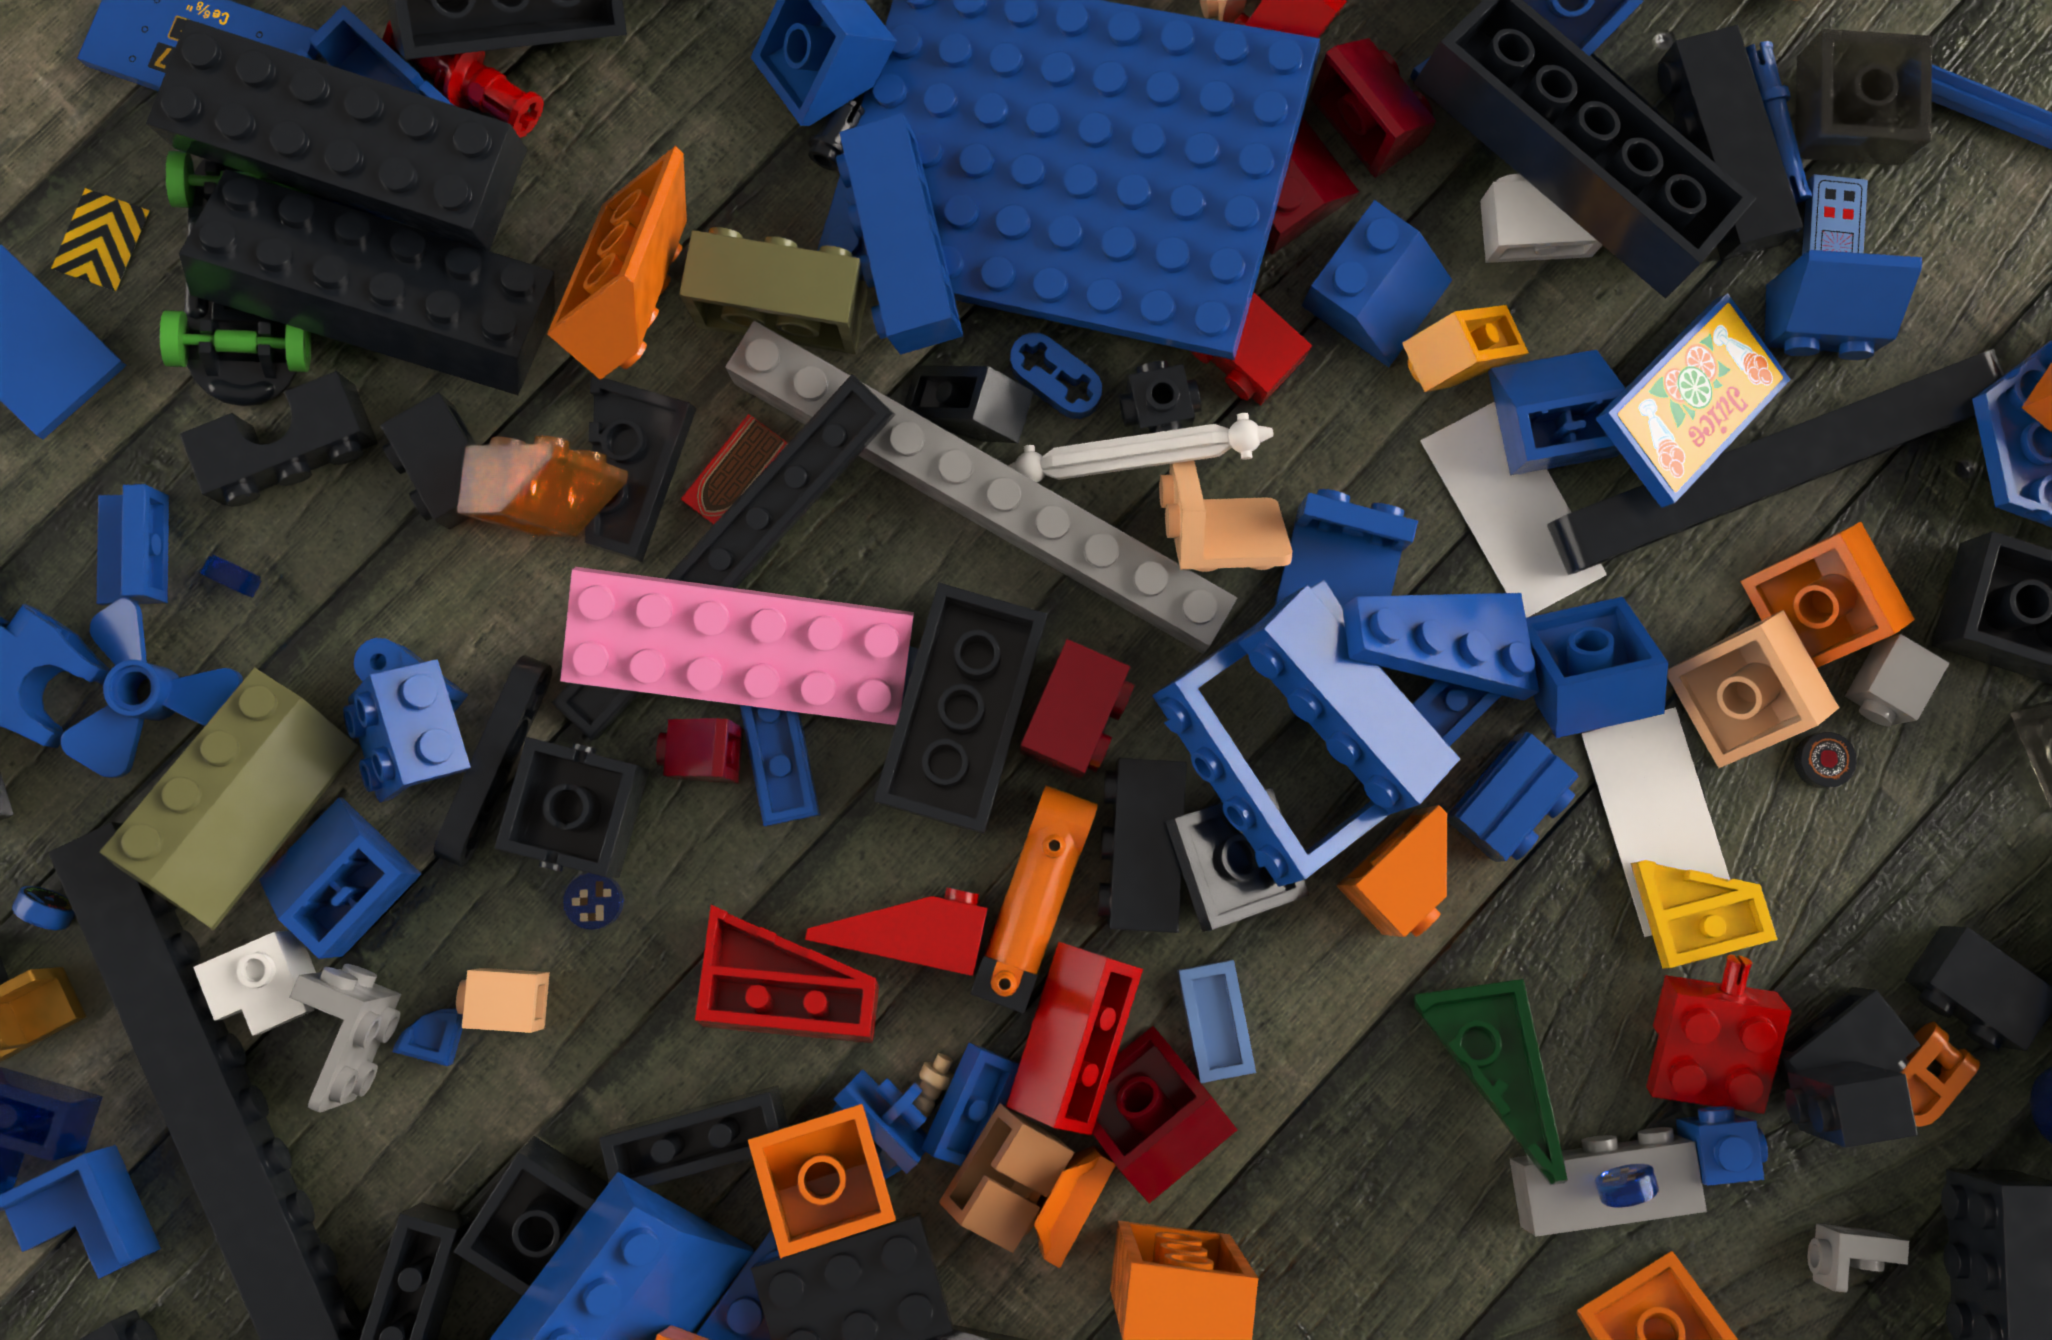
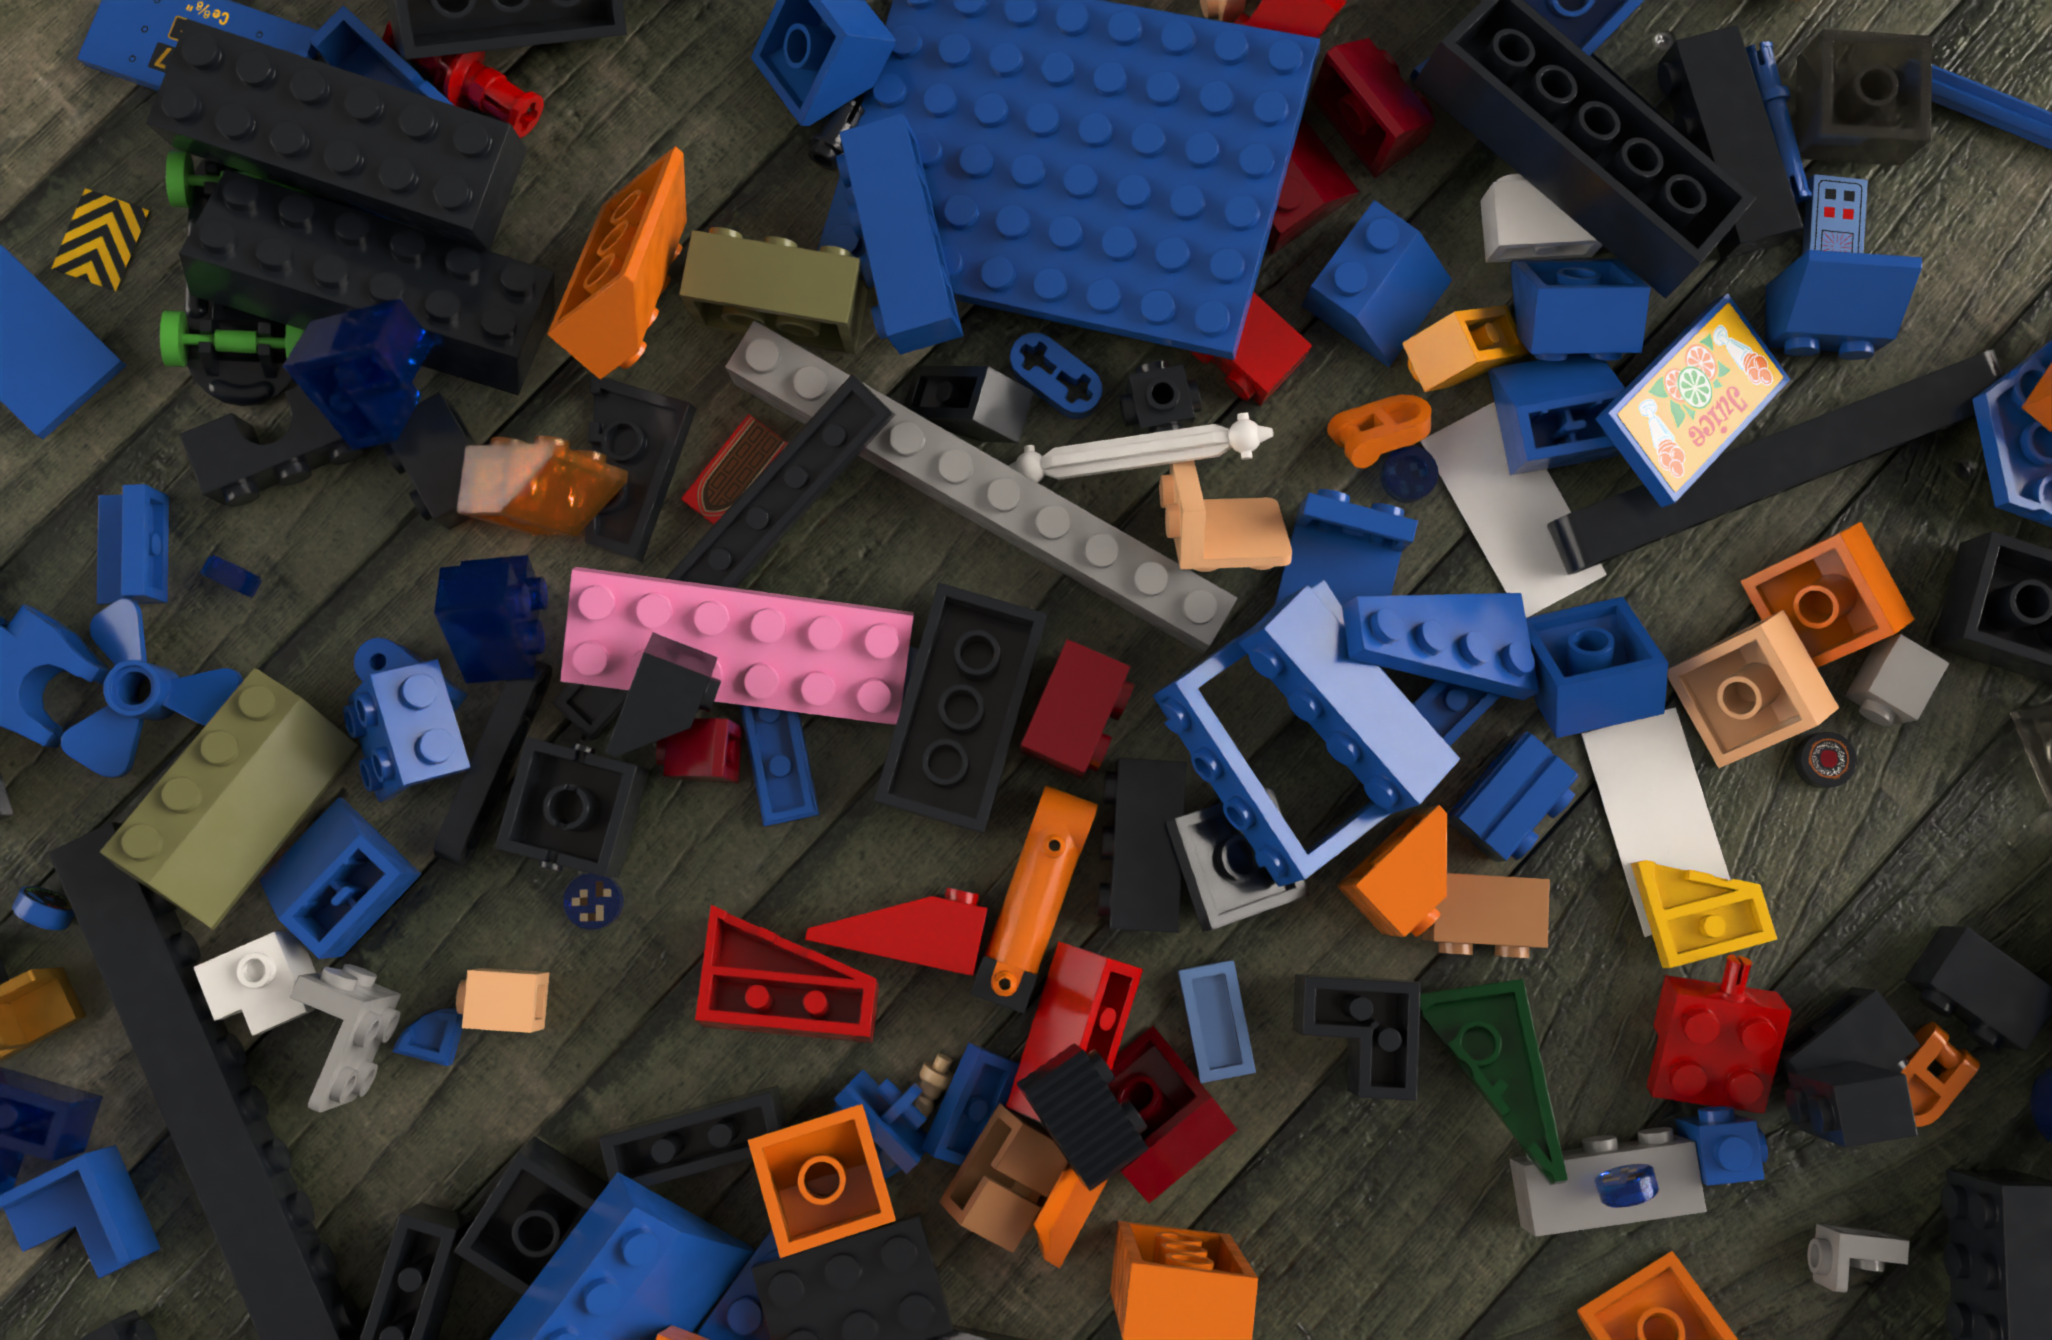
none -> clear blue brick [283,299,434,450]
none -> clear blue brick [434,555,548,684]
none -> black slope [605,632,722,756]
none -> black brick [1017,1043,1148,1191]
none -> black brick [1293,974,1421,1101]
none -> orange plate [1327,394,1432,469]
none -> clear blue tile [1380,446,1438,503]
none -> medium nougat piece [1422,873,1550,958]
none -> blue slope [1511,259,1651,361]

